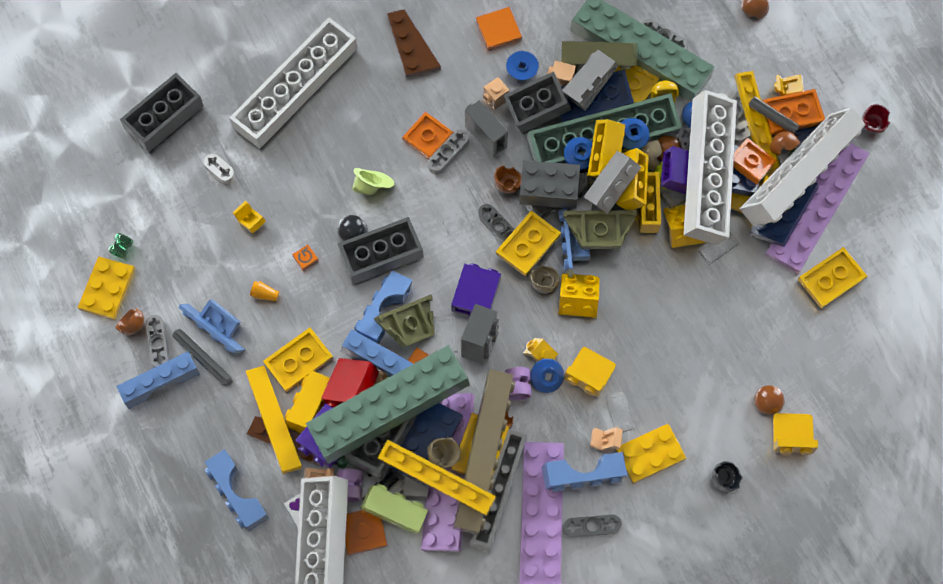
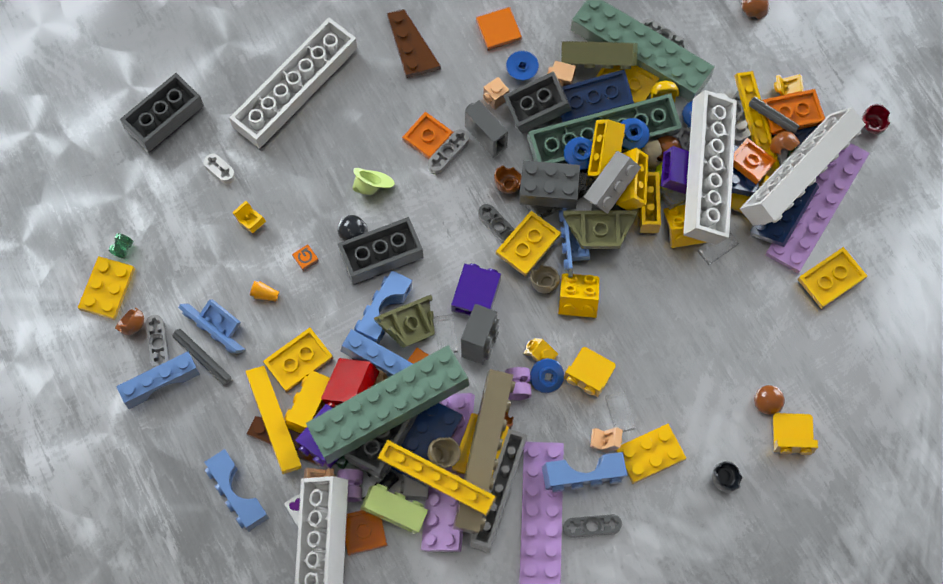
light grey wedge [562,50,618,111] -> none

